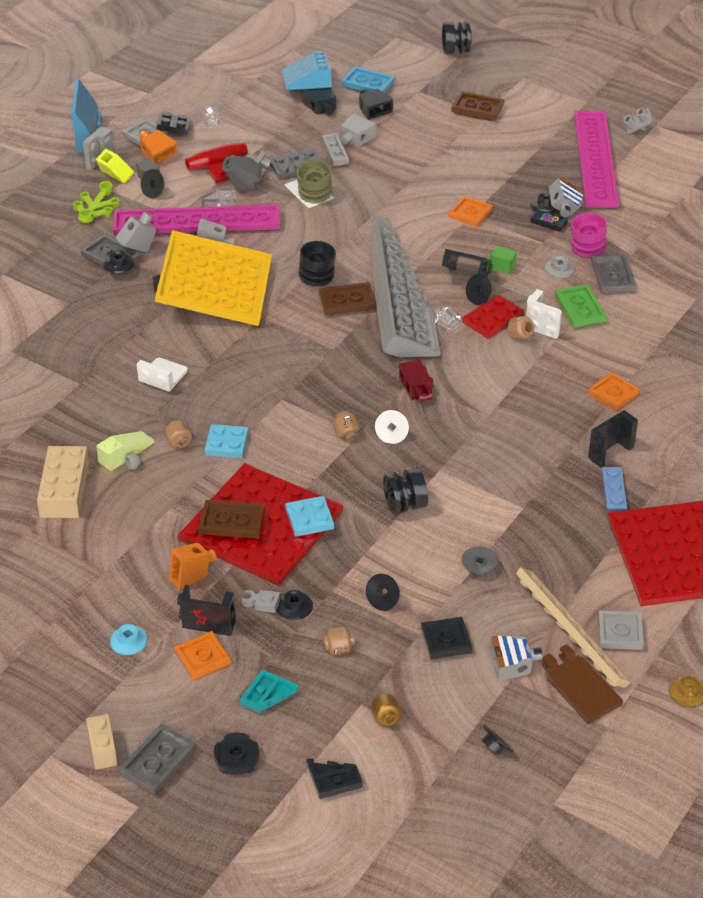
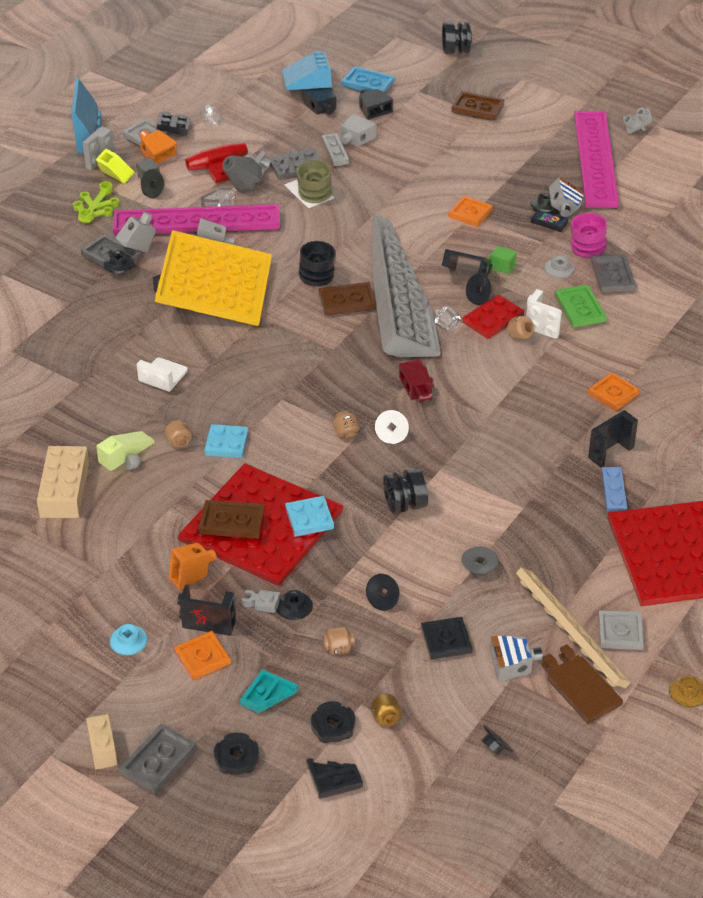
none -> black plate [311,701,355,743]

